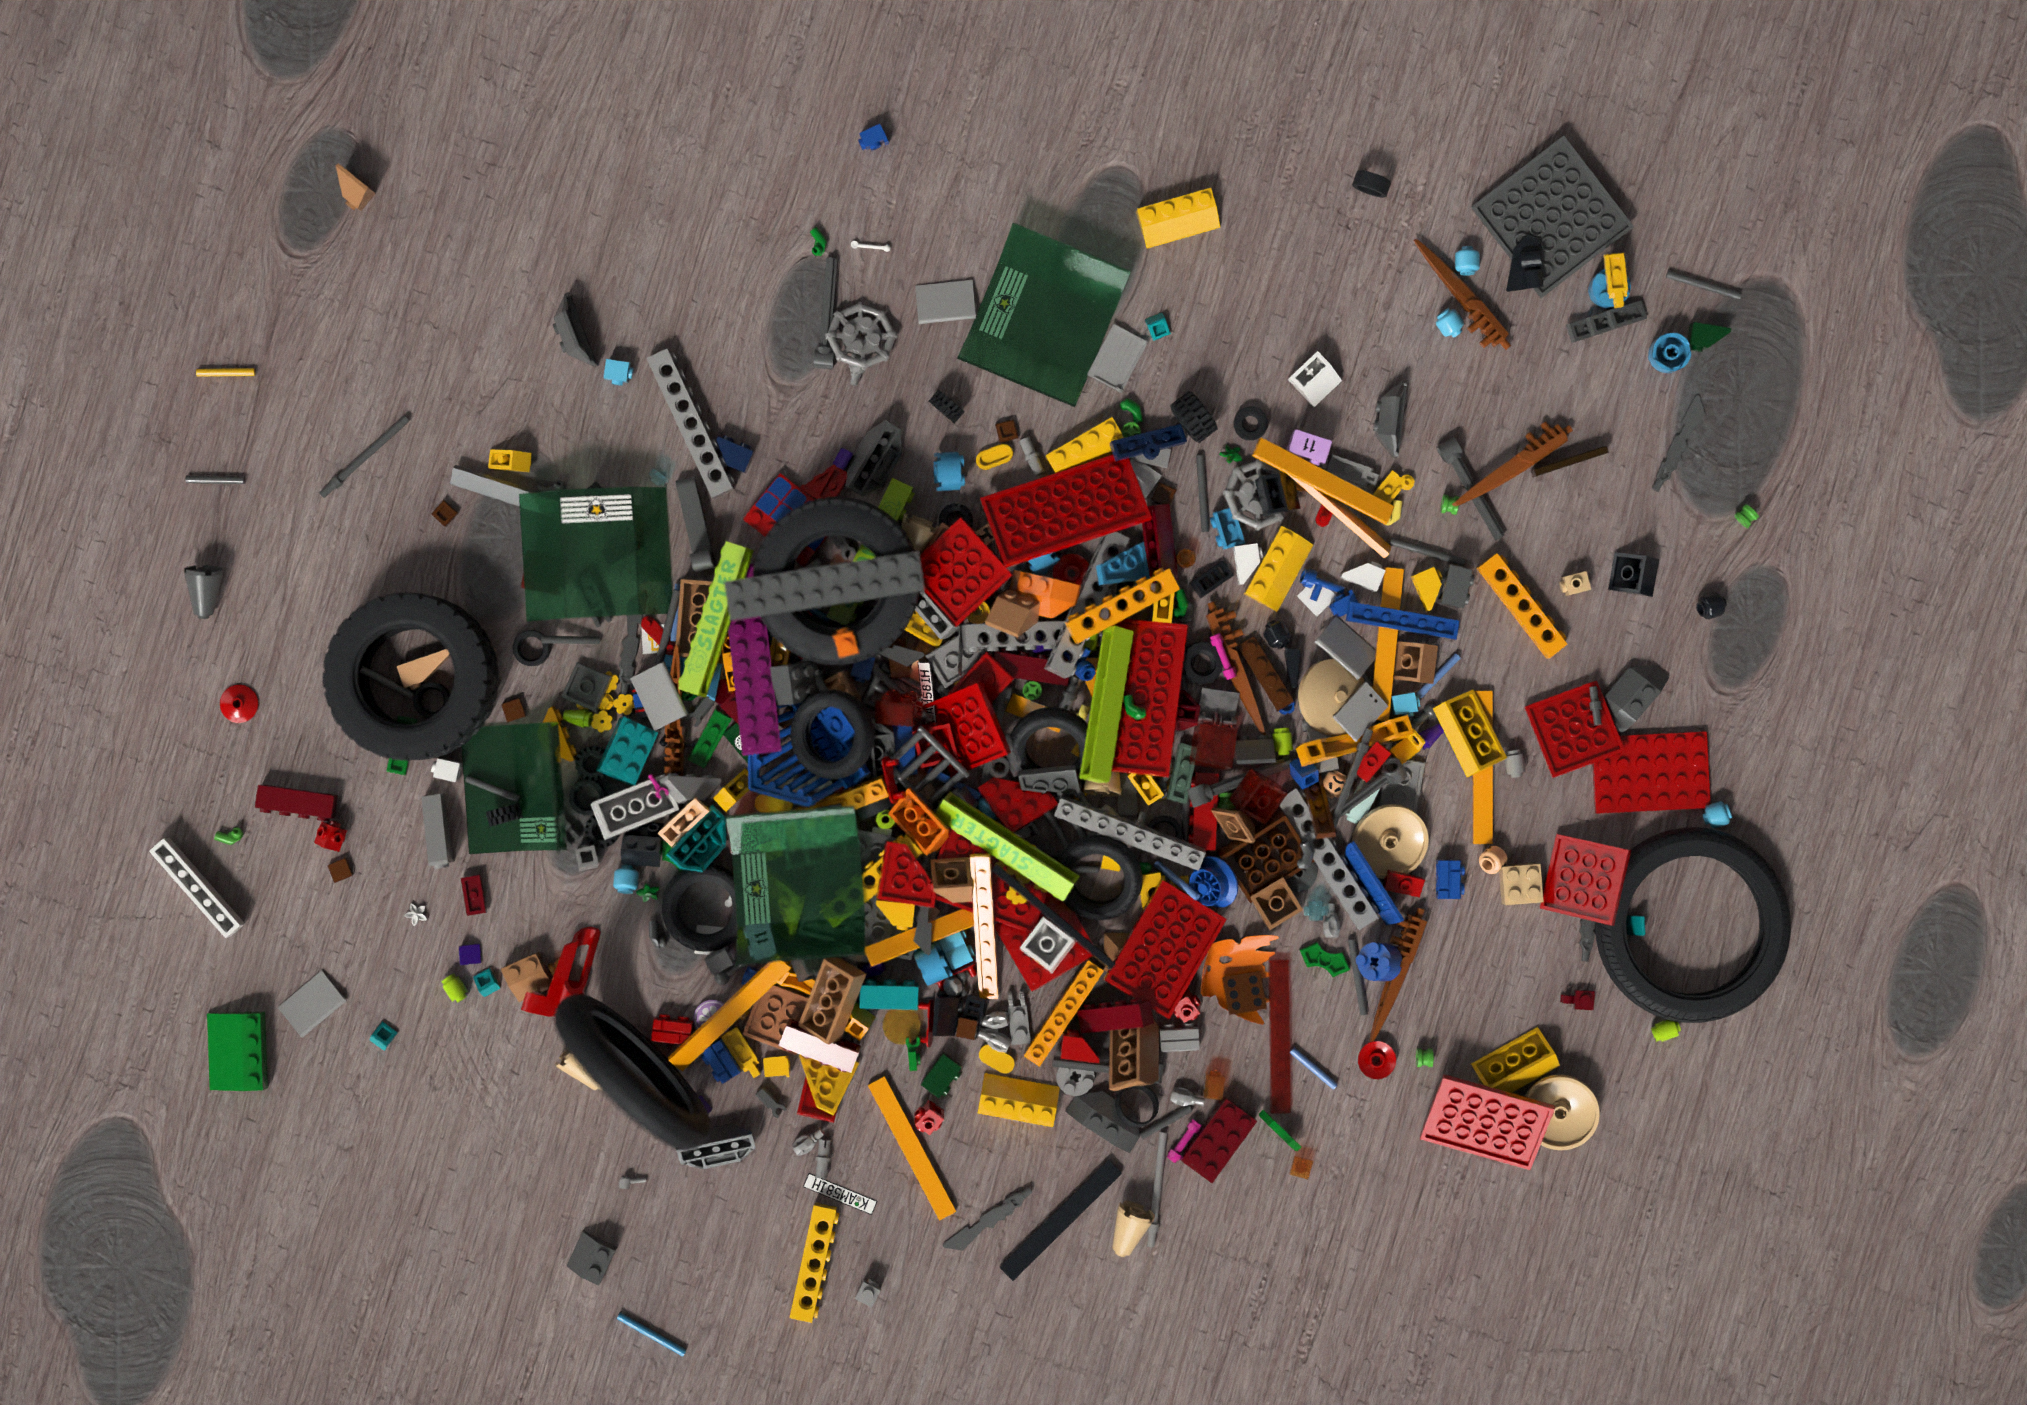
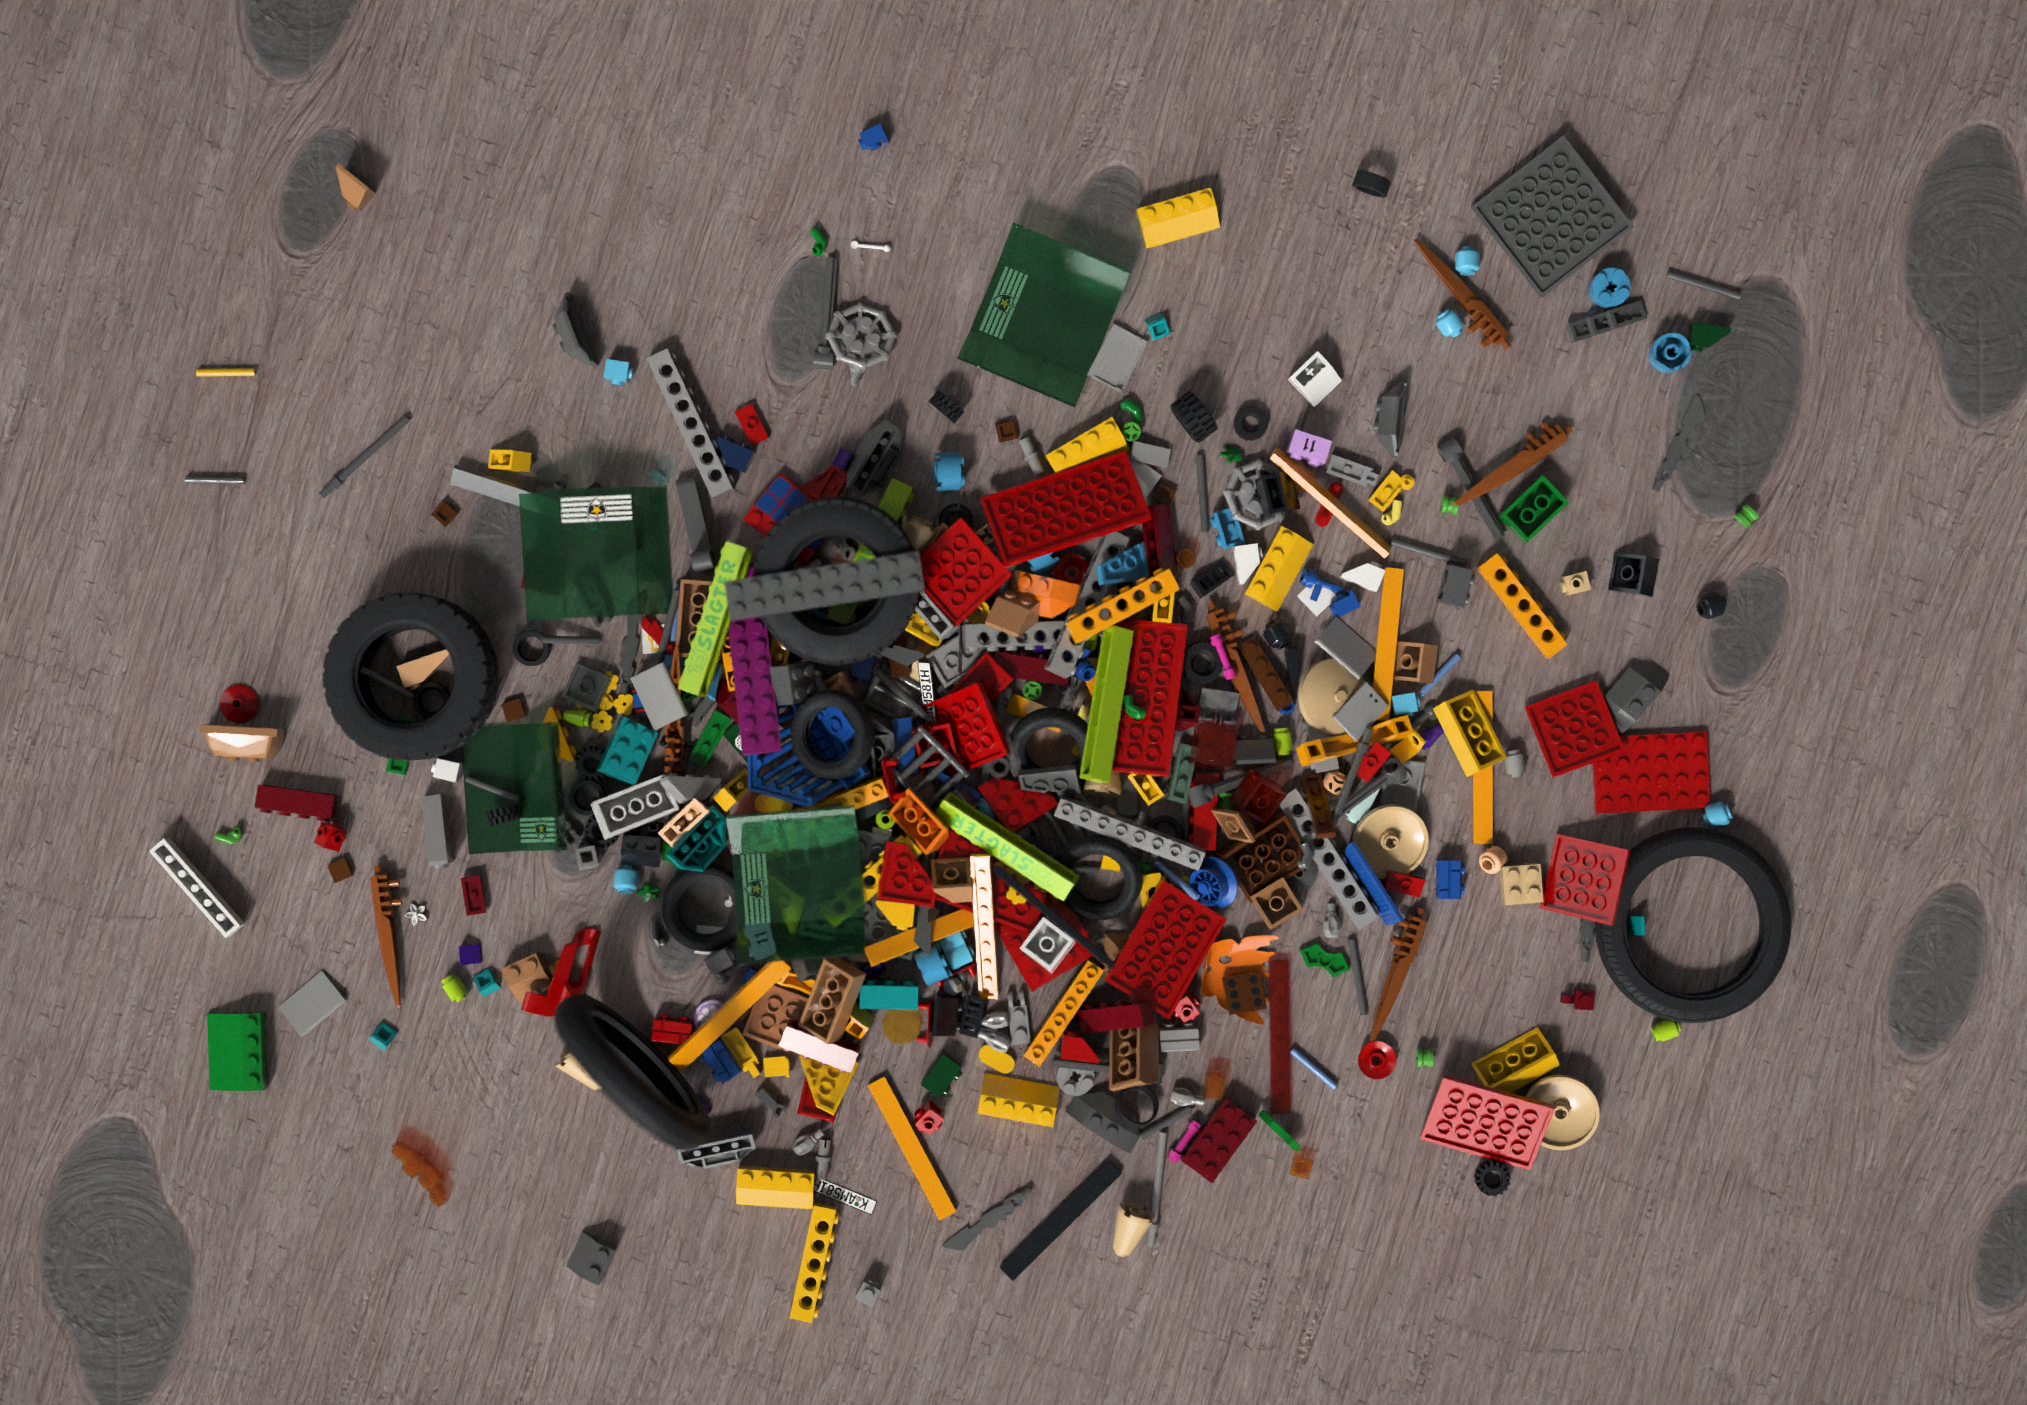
dark grey cone [184,565,224,619] -> none
dark azure bar [617,1312,687,1356] -> none
light grey hand [619,1176,646,1189] -> none
dark pink hand [648,774,669,799] -> none
orange bracket [833,628,859,658] -> none
clear red brick [875,690,923,727] -> none
green plate [906,1036,921,1071] -> none
light grey piece [915,280,976,324] -> none
reddish brown tile [956,1017,979,1040] -> none
yellow tile [976,444,1013,470] -> none
dark blue hinge [1109,424,1187,462] -> none
green arm [1172,589,1189,618] -> none
light orange tile [1252,437,1394,524] -> none
blue brick [1290,758,1319,790] -> none
clear light blue gear [1304,901,1328,921] -> none
blue plate [1346,602,1460,640] -> none
blue brick [1356,942,1402,981] -> none
yellow slope [1411,567,1443,611] -> none
black panel [1506,234,1544,292] -> none
dark brown tile [1531,446,1609,477] -> none
dark grey bar [1589,686,1602,726] -> none
yellow hinge [1604,253,1628,308] -> none
none -> medium nougat windscreen [199,724,286,762]
none -> dark orange piece [370,865,403,1008]
none -> clear orange slope [392,1141,448,1207]
none -> red plate [735,403,769,447]
none -> yellow slope [736,1165,816,1209]
none -> black tyre [1474,1160,1511,1196]
none -> green brick [1498,475,1569,543]

